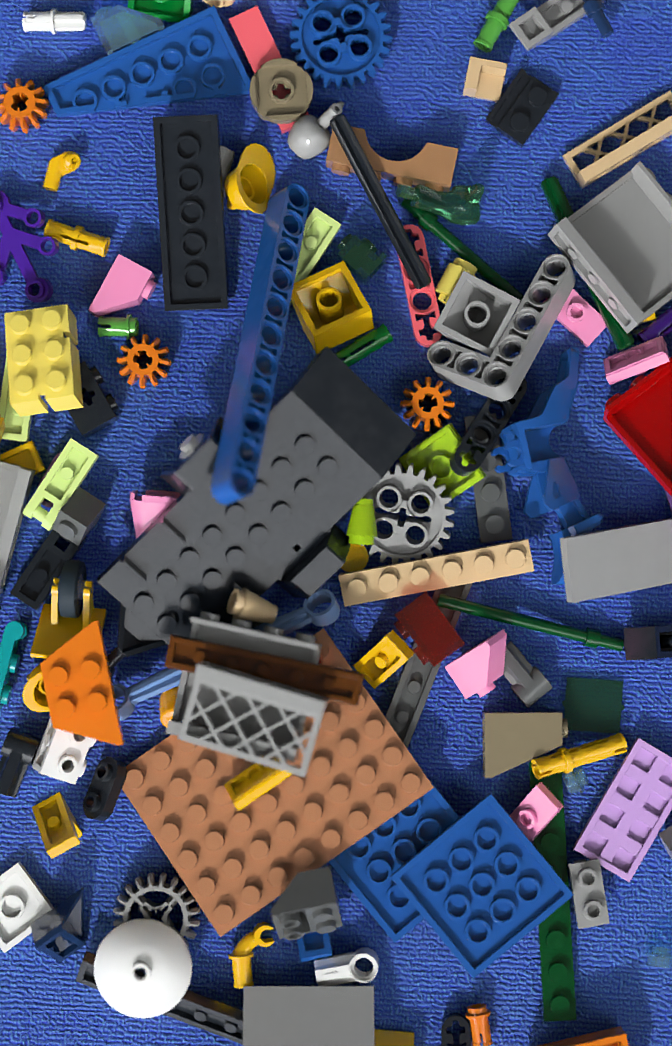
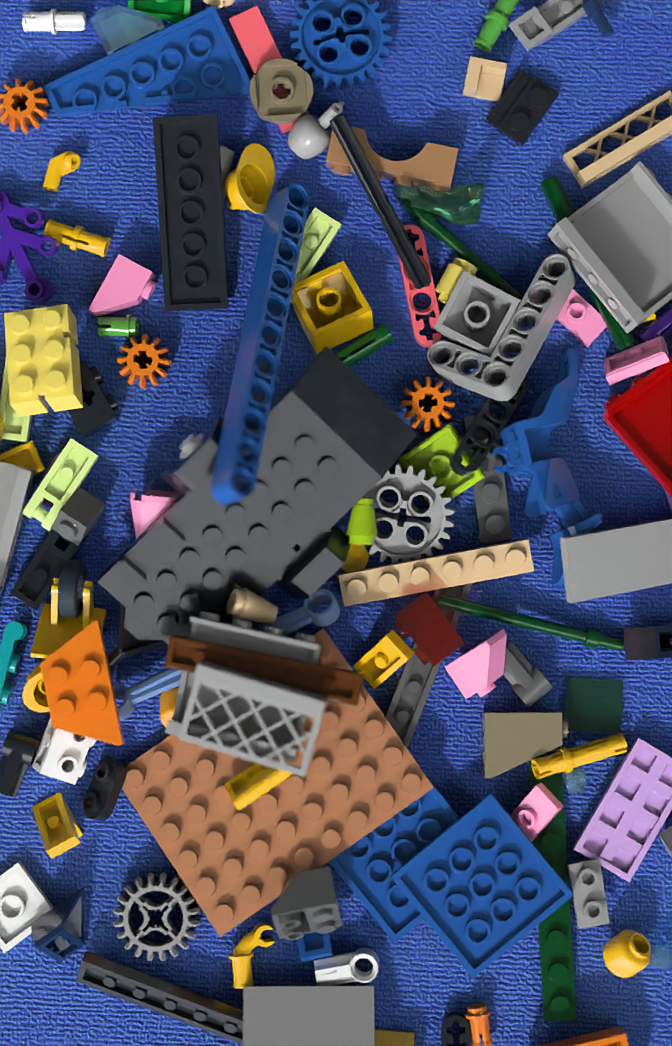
white dish [94,919,192,1018] -> none
clear green brick [337,234,387,284] -> none
none -> yellow head [603,929,651,978]

